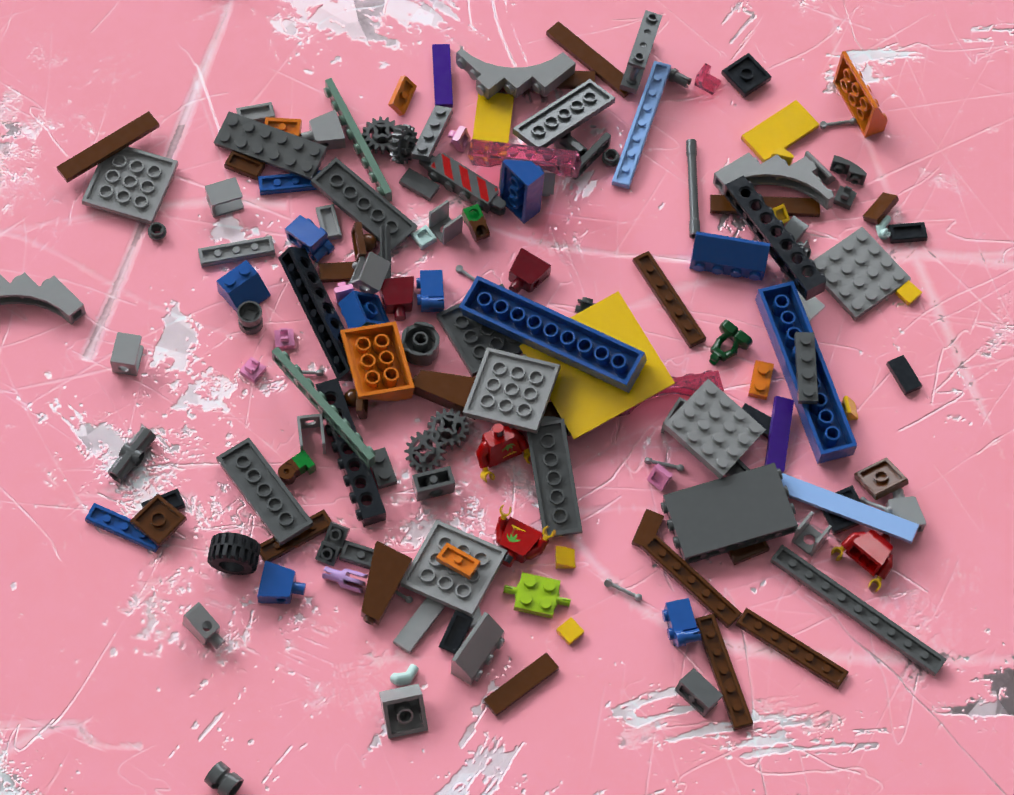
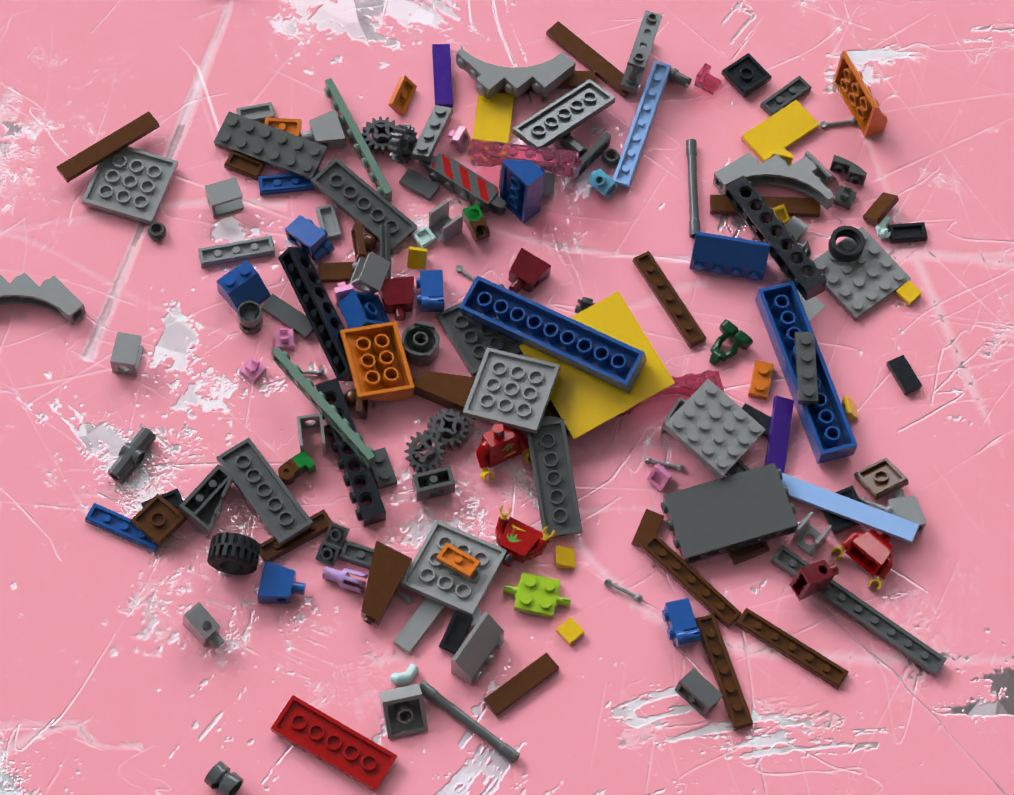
none -> dark grey wedge [179,464,233,538]
none -> dark grey tile [261,294,314,340]
none -> red plate [271,695,397,792]
none -> yellow slope [407,247,428,270]
none -> dark grey piece [419,680,520,763]
none -> medium azure brick [588,168,619,199]
none -> dark grey tile [760,75,812,116]
none -> dark red torso [789,560,839,601]
none -> black tyre [828,225,865,263]

